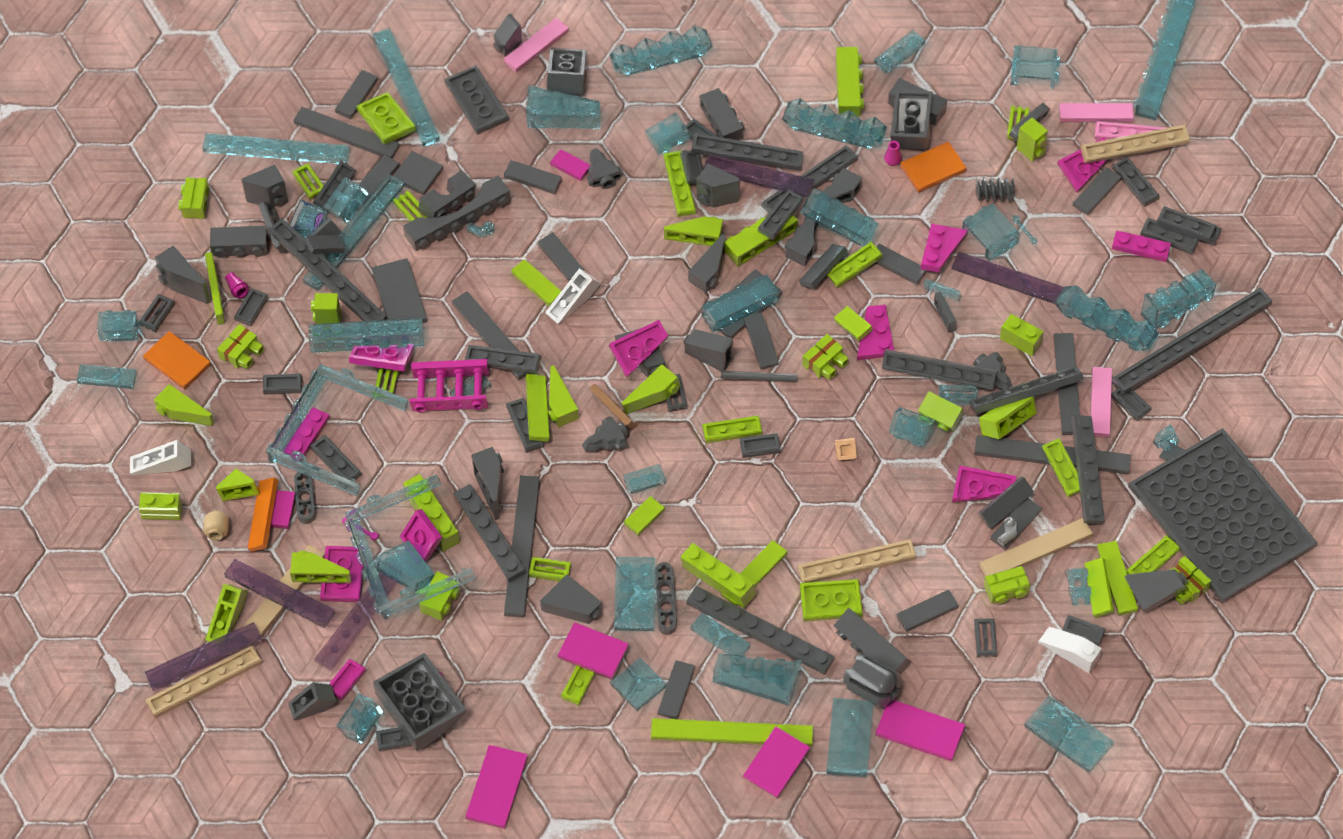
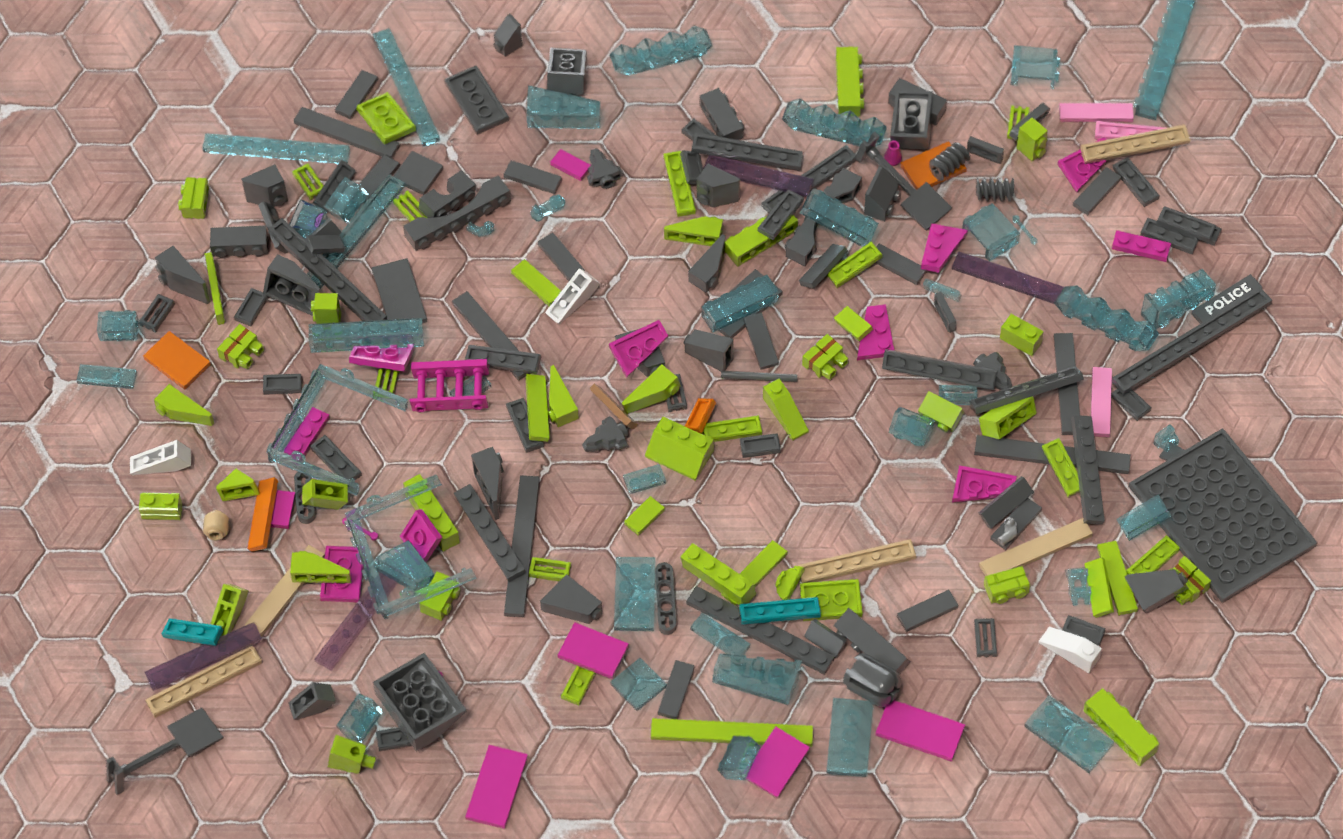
clear purple plate [224,559,335,628] -> none
dark pink cone [225,272,249,299] -> none
dark pink tile [329,659,366,701] -> none
bright pink tile [504,18,569,72] -> none
clear light blue brick [645,113,689,155] -> none
light nougat plate [835,438,857,461] -> none
clear light blue tile [874,30,926,74] -> none
none -> dark grey piece [106,708,223,795]
none -> teal tile [161,618,224,646]
none -> dark grey slope [263,254,320,316]
none -> lime brick [302,479,348,510]
none -> lime torso [328,735,376,774]
none -> clear light blue piece [530,195,565,222]
none -> lime slope [645,417,714,481]
none -> orange tile [685,398,716,433]
none -> clear light blue brick [717,735,760,780]
none -> teal tile [739,597,821,625]
none -> lime slope [763,378,809,441]
none -> lime tile [775,566,805,600]
none -> dark grey tile [804,619,847,658]
none -> dark grey piece [855,131,952,231]
none -> dark grey slope [864,165,901,222]
none -> dark grey piece [929,142,970,181]
none -> dark grey tile [967,136,1004,164]
none -> lime brick [1083,688,1159,766]
none -> clear light blue piece [1116,494,1171,541]
none -> dark grey tile [1191,274,1263,324]

